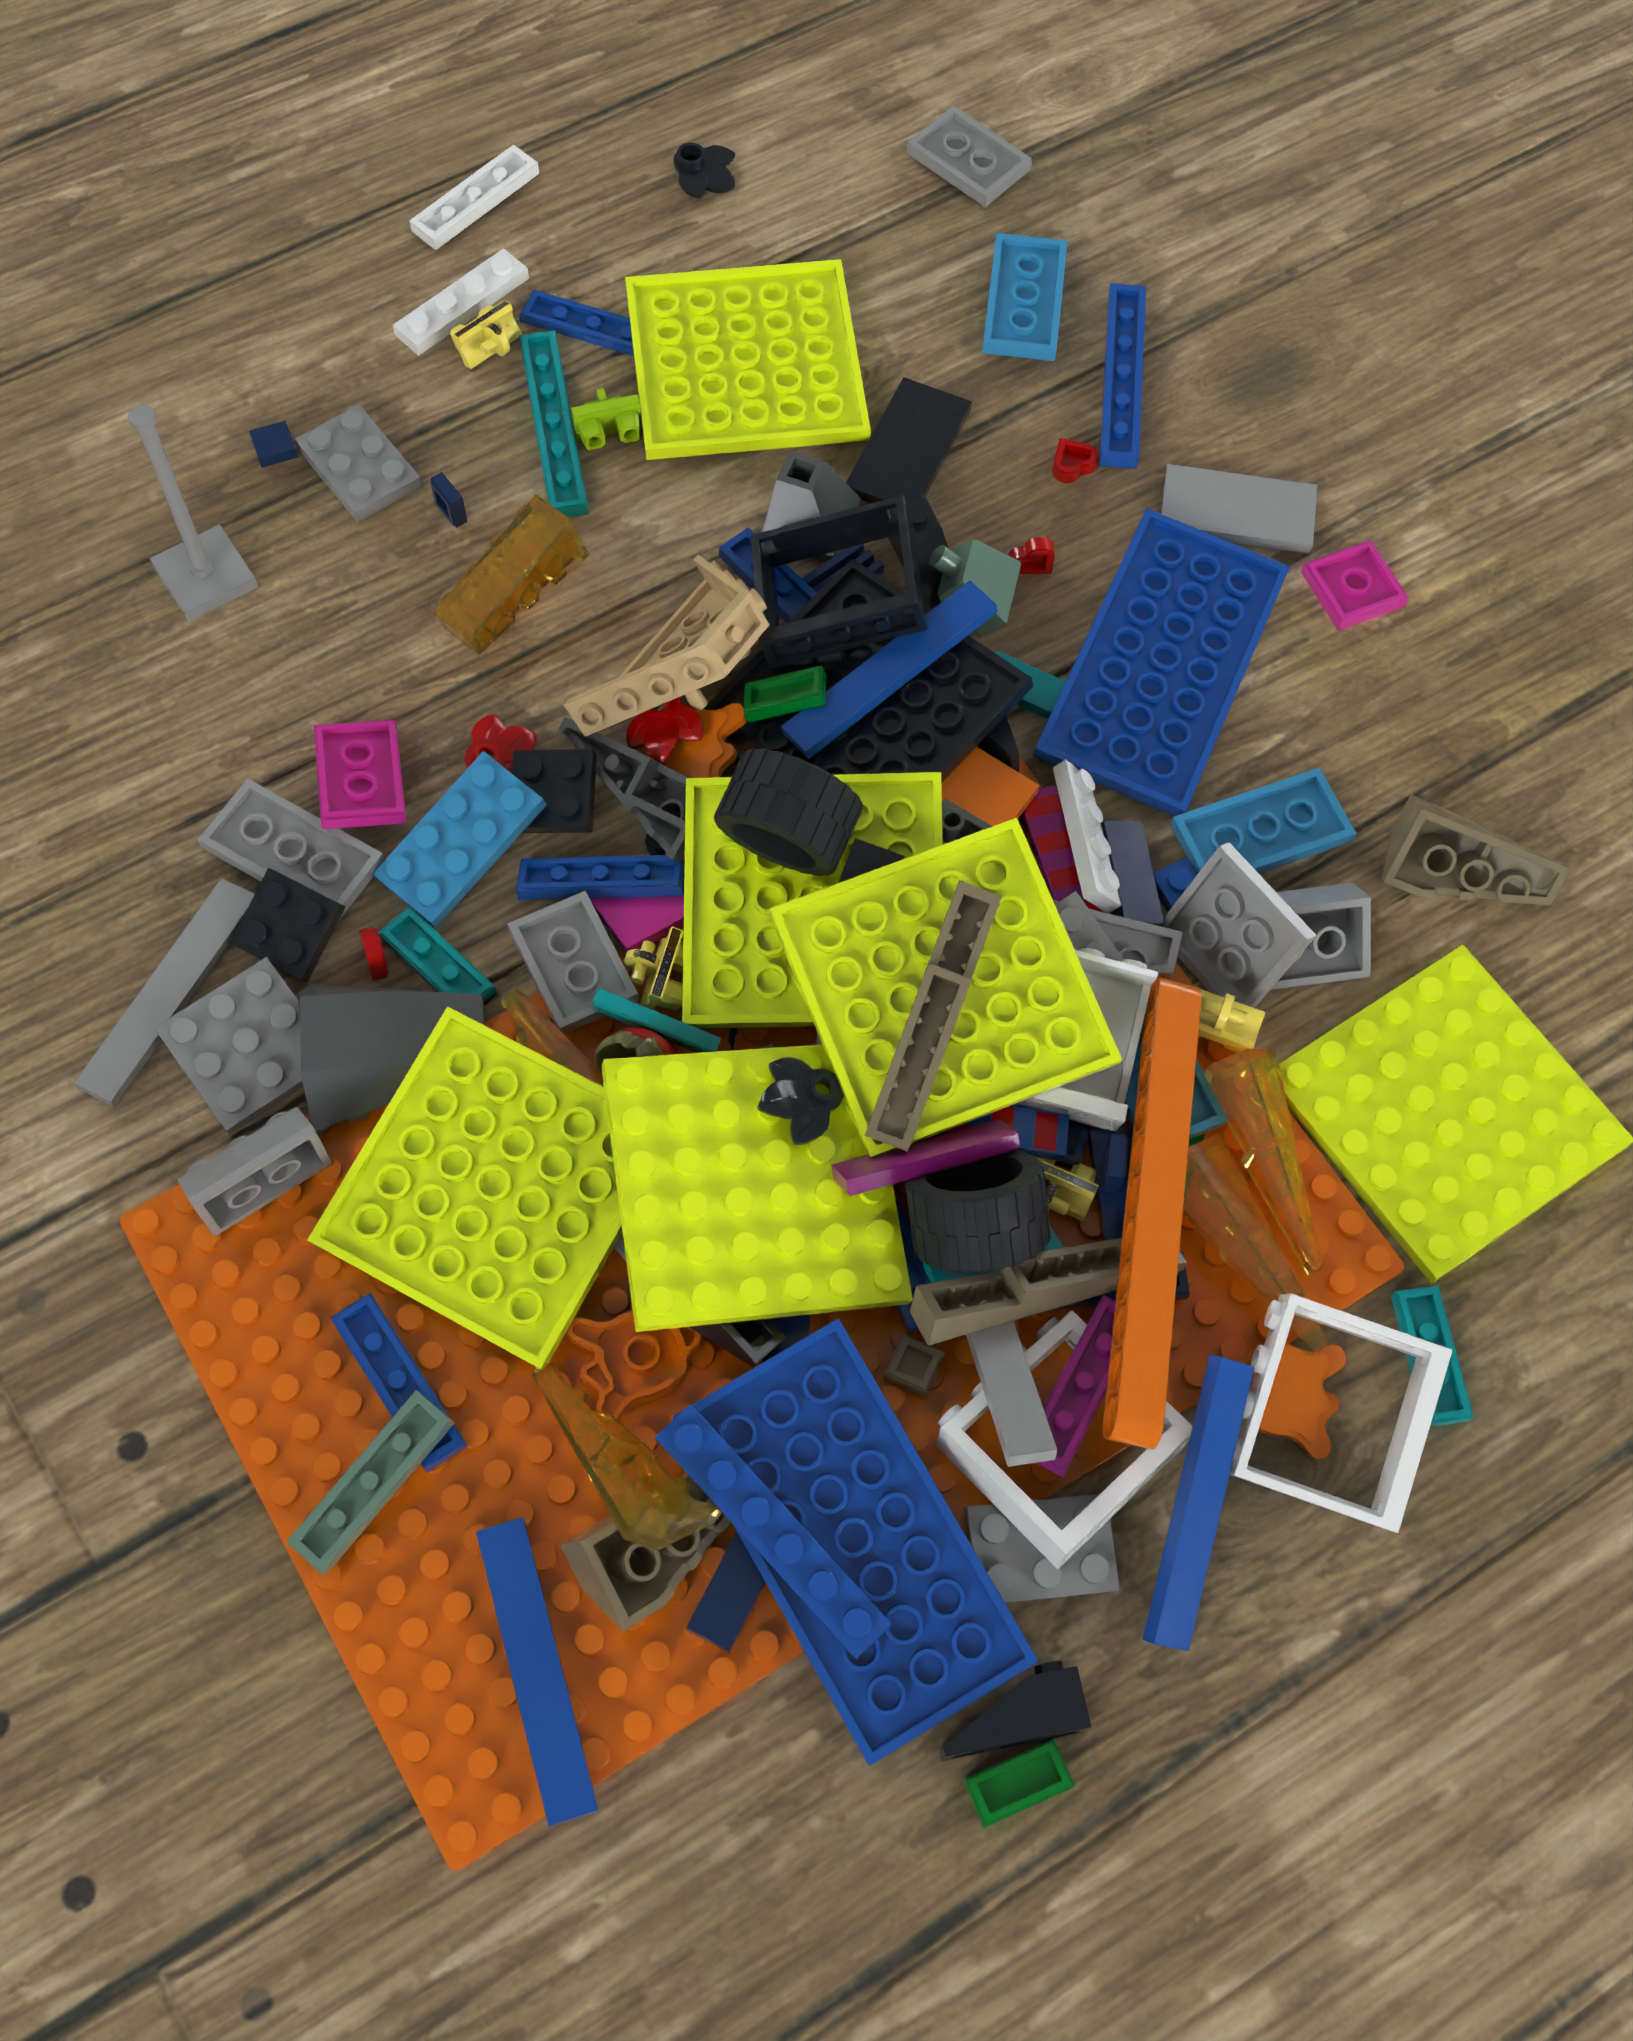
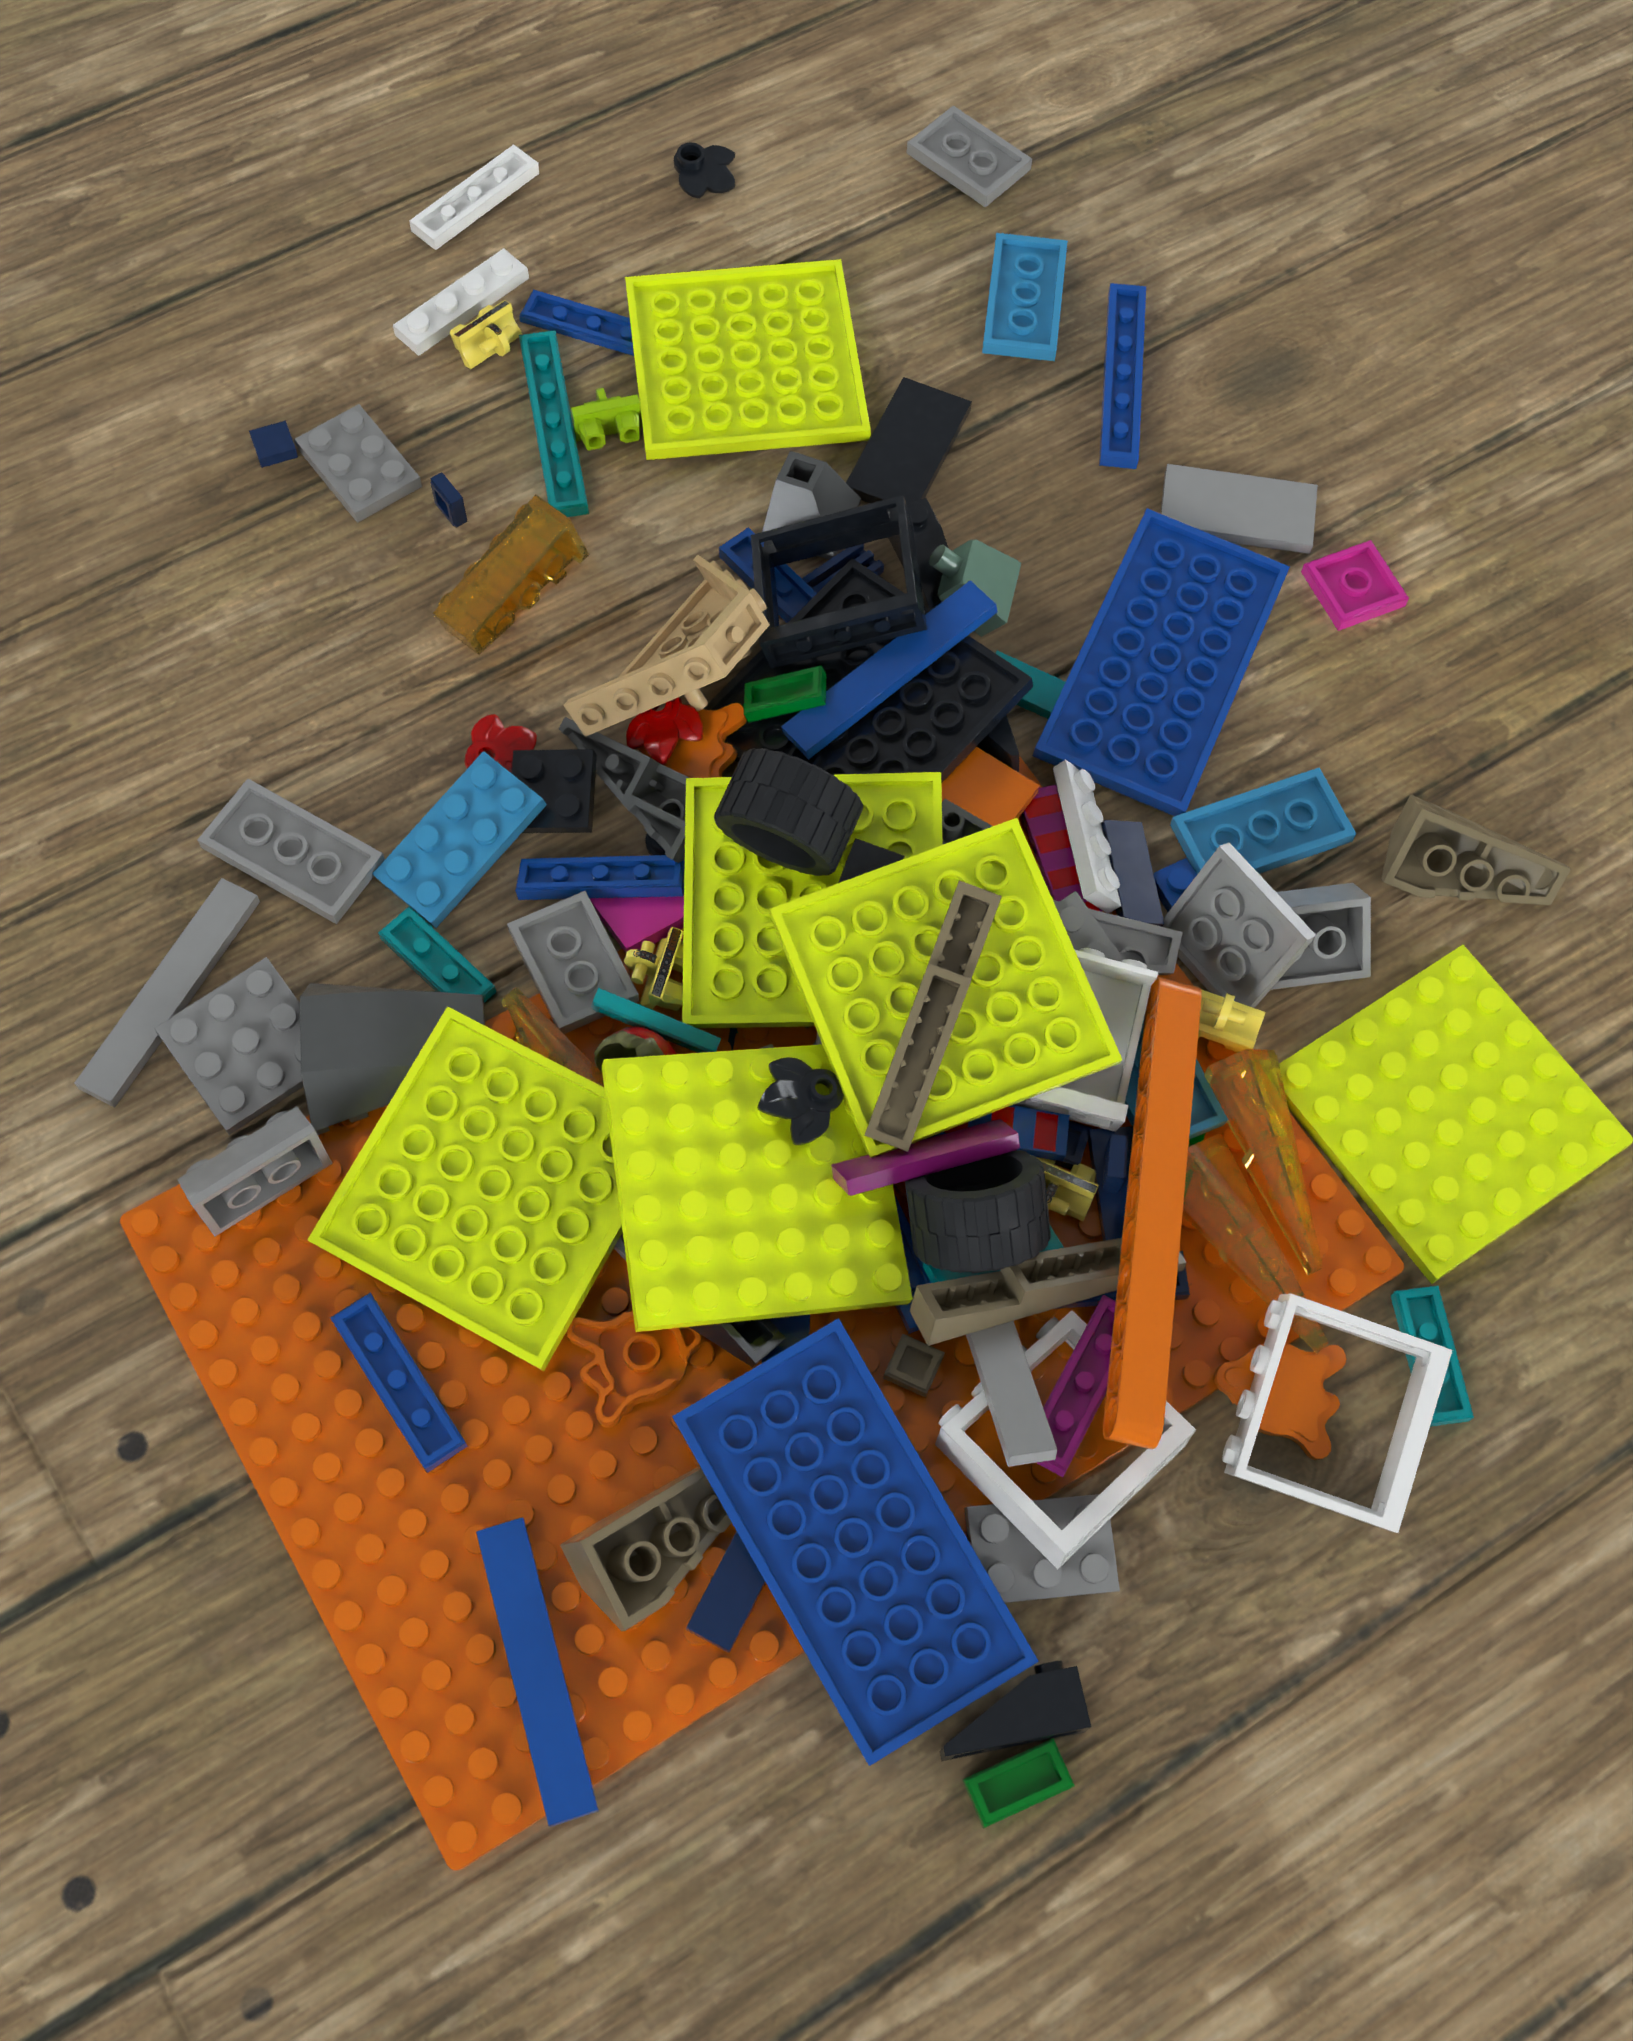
light grey tile [128,405,259,622] -> none
black plate [230,868,346,982] -> none
sand green plate [286,1390,455,1575] -> none
dark pink tile [314,720,406,829] -> none
red tile [359,927,389,981] -> none
clear yellow wedge [532,1362,722,1550] -> none
blue plate [655,1403,892,1659] -> none
red tile [1008,537,1055,574] -> none
red tile [1052,438,1099,483] -> none
blue tile [1143,1354,1254,1651] -> none

